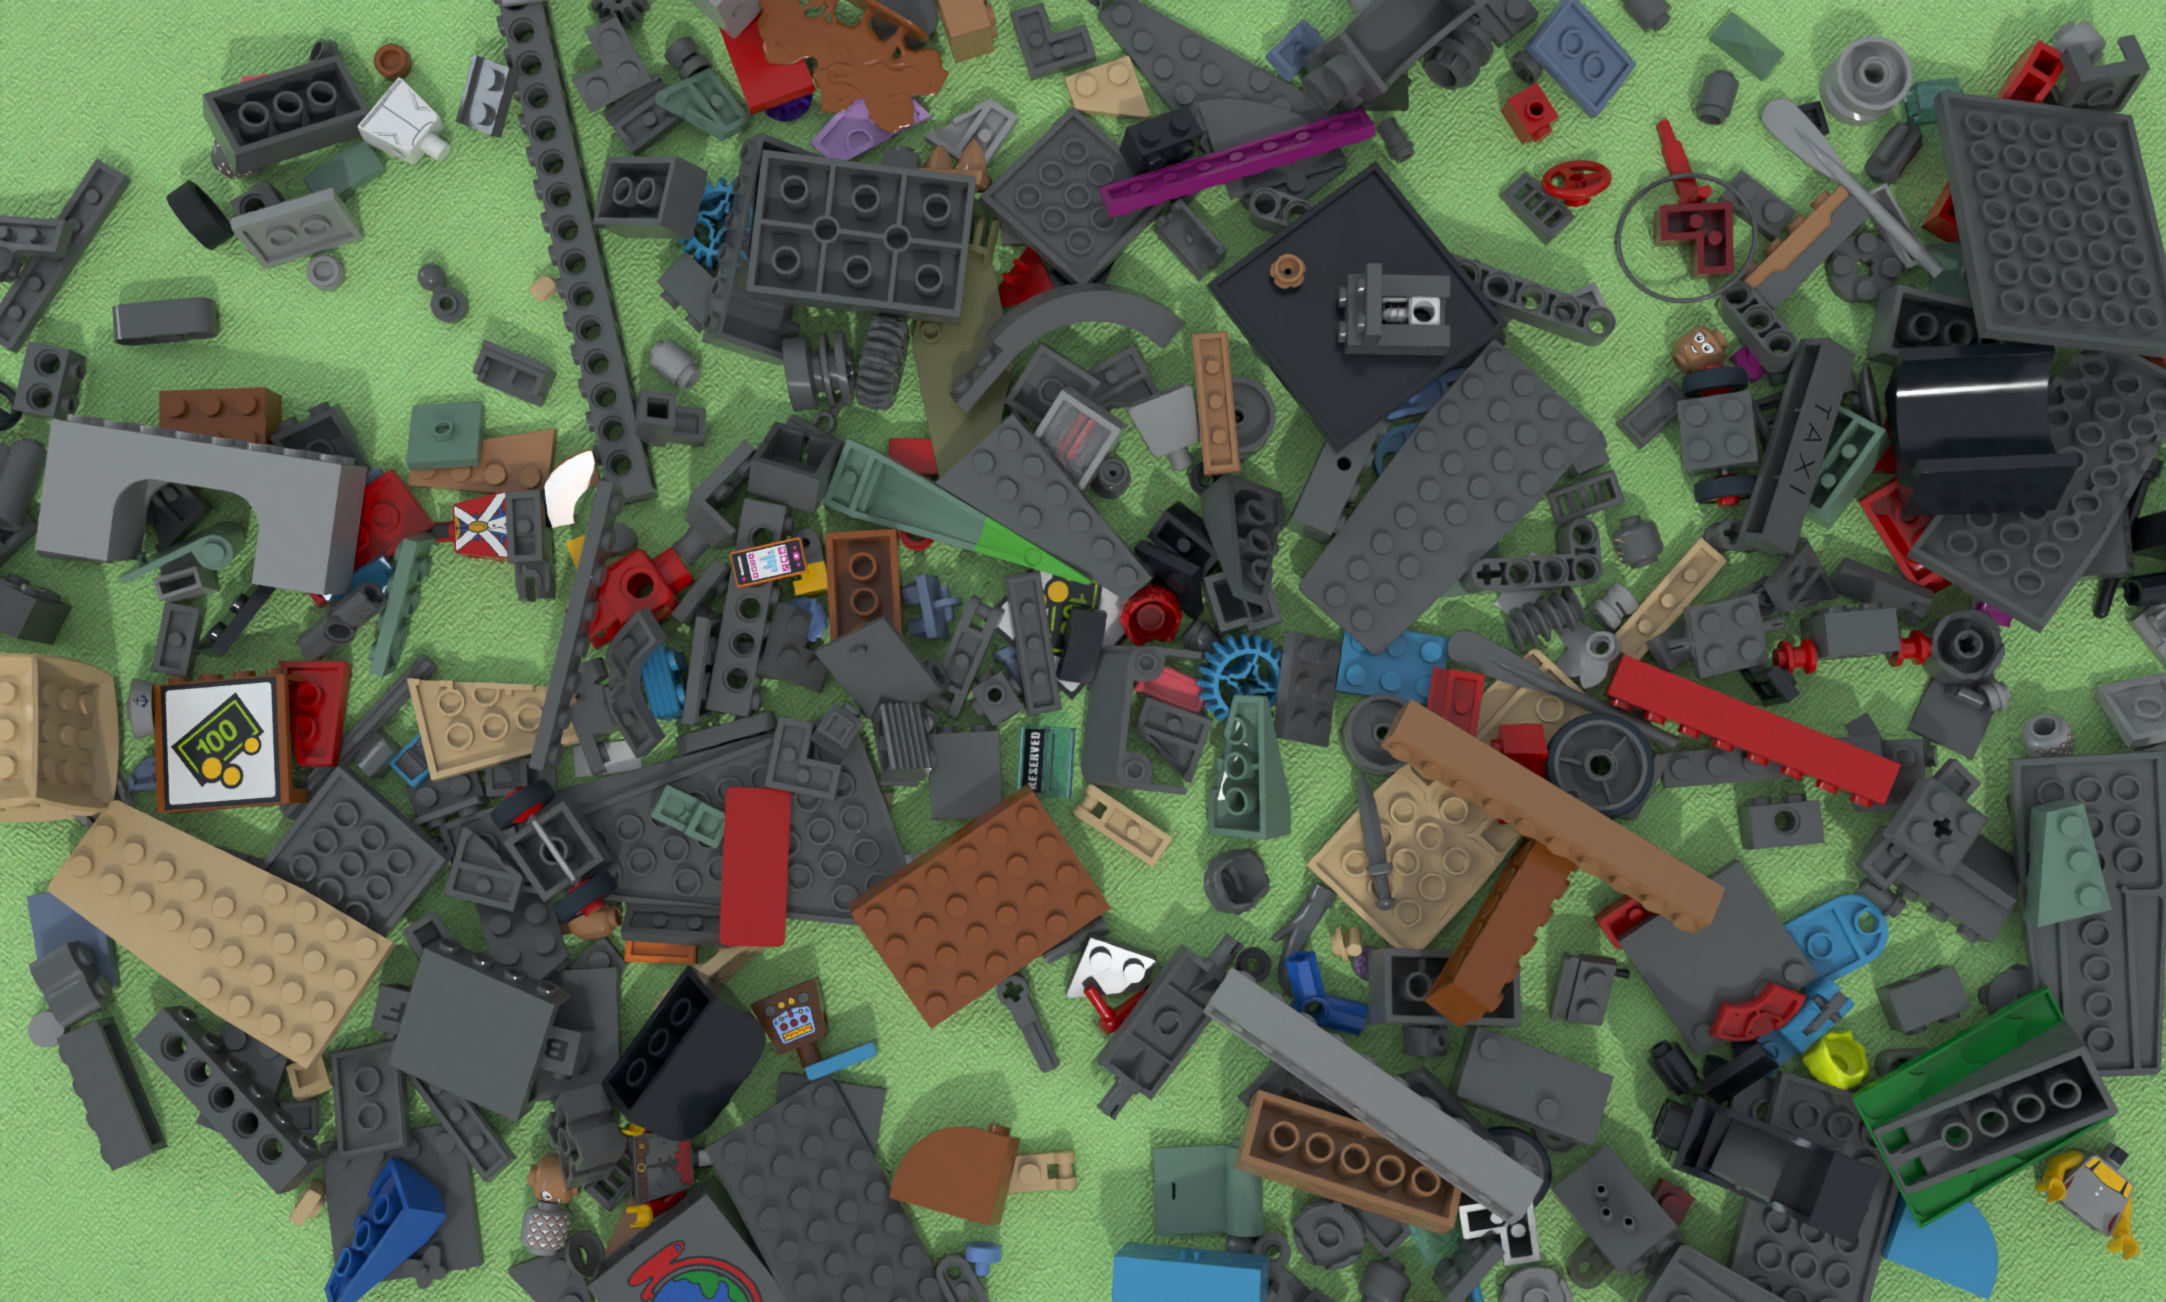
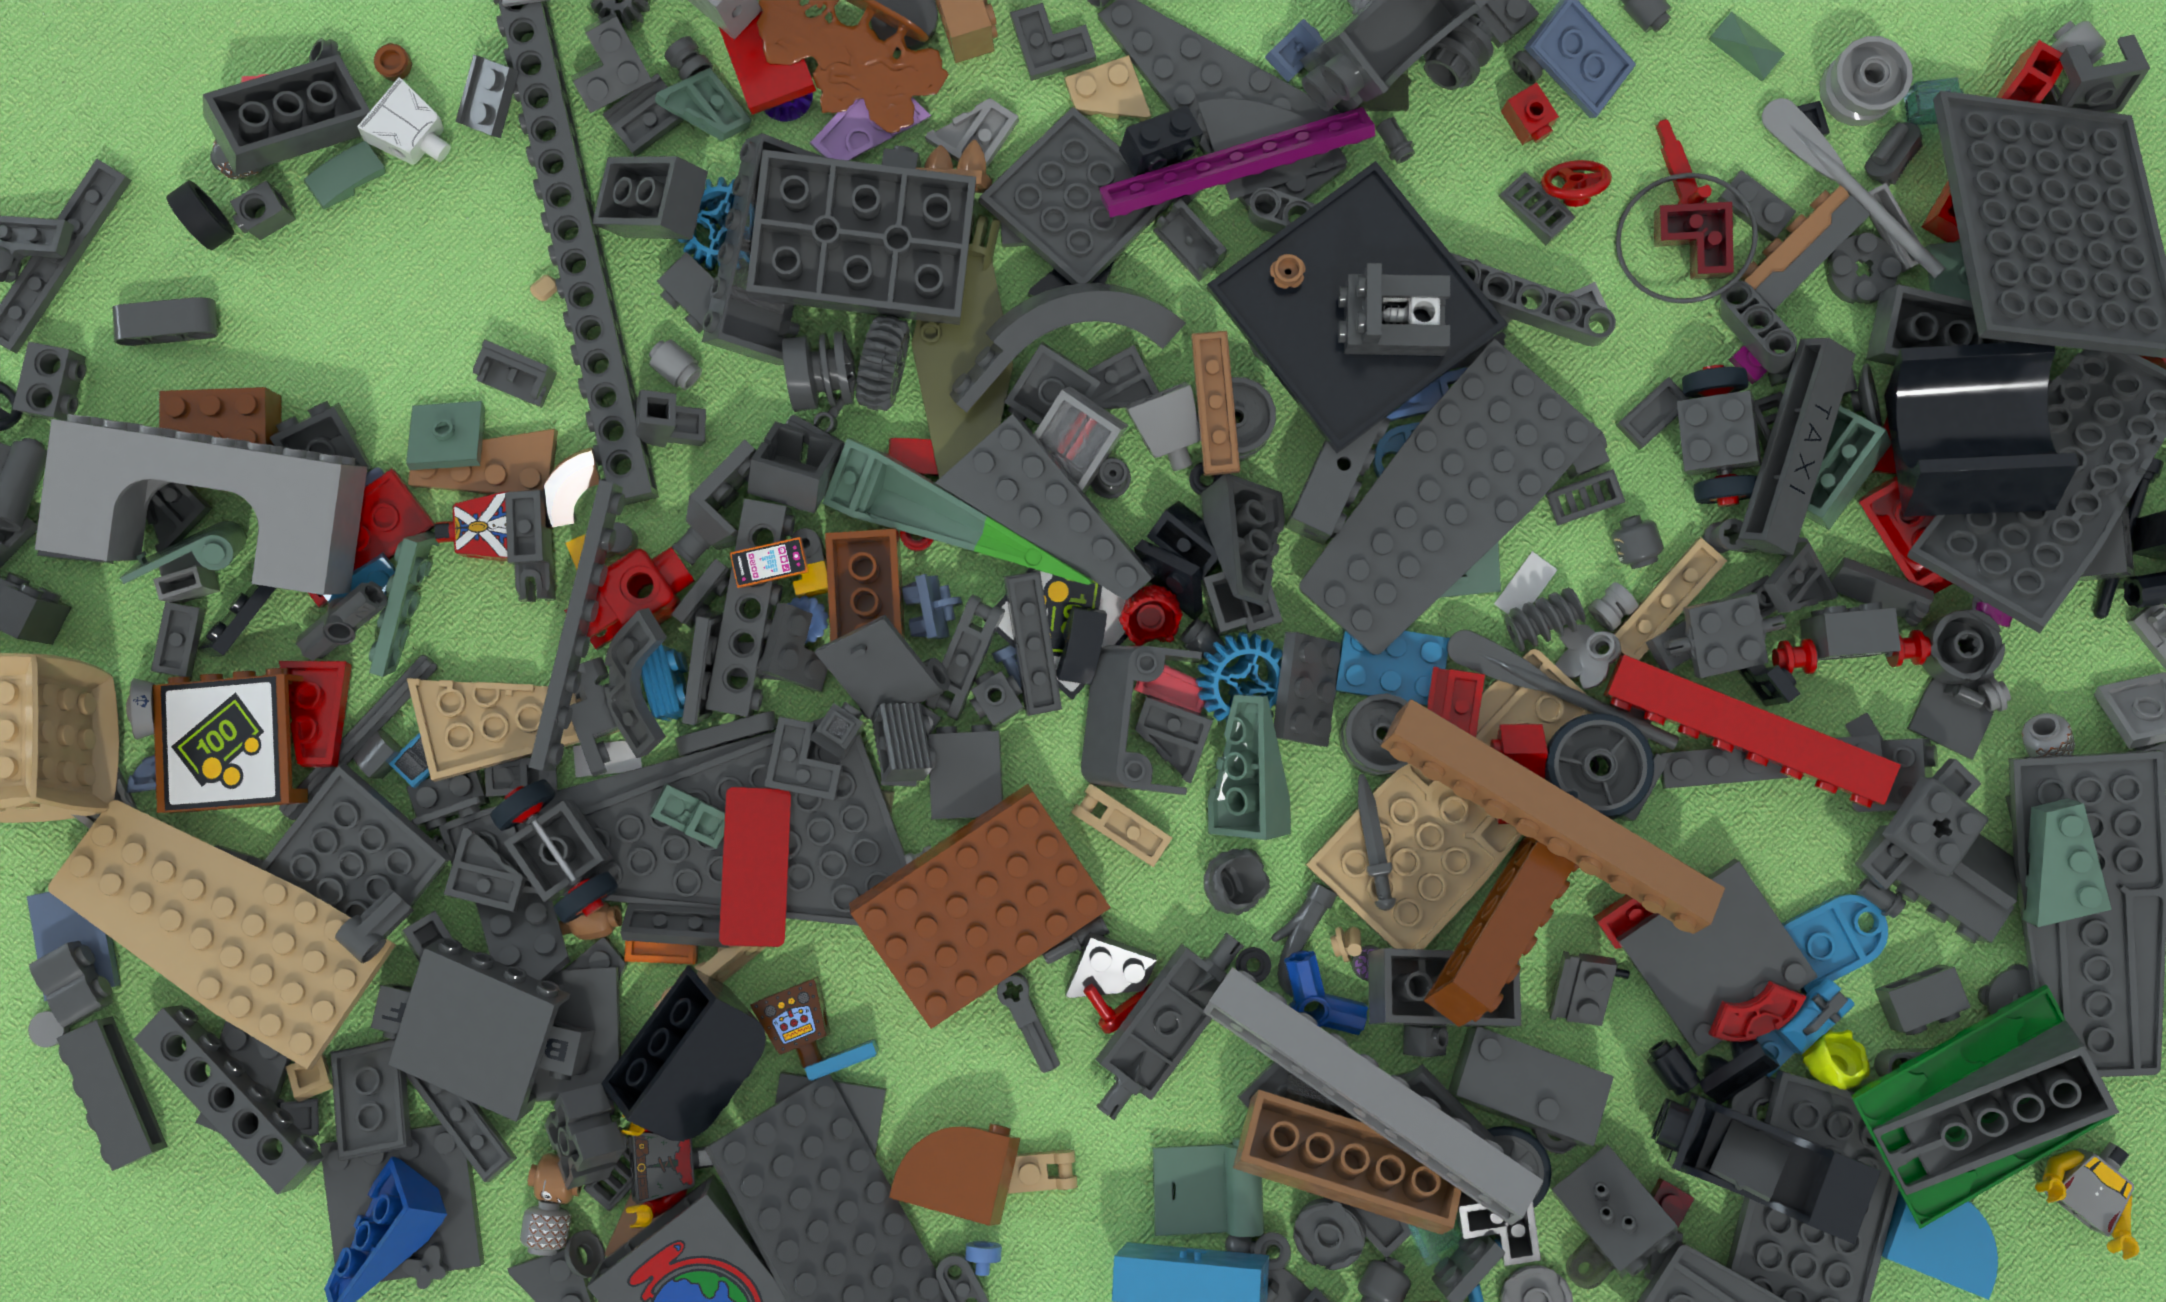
light grey plate [230,188,364,269] -> none
tan plate [288,1177,326,1226] -> none
light grey tile [307,254,346,291] -> none
dark grey plate [417,263,469,324] -> none
red piece [998,246,1055,308] -> none
clear light blue panel [1017,725,1076,799] -> none
dark grey beam [1459,518,1602,595] -> none
medium nougat head [1671,325,1727,375] -> none
dark grey brick [1696,70,1739,125] -> none
dark grey brick [1738,794,1825,849] -> none
none -> dark grey piece [335,888,414,963]

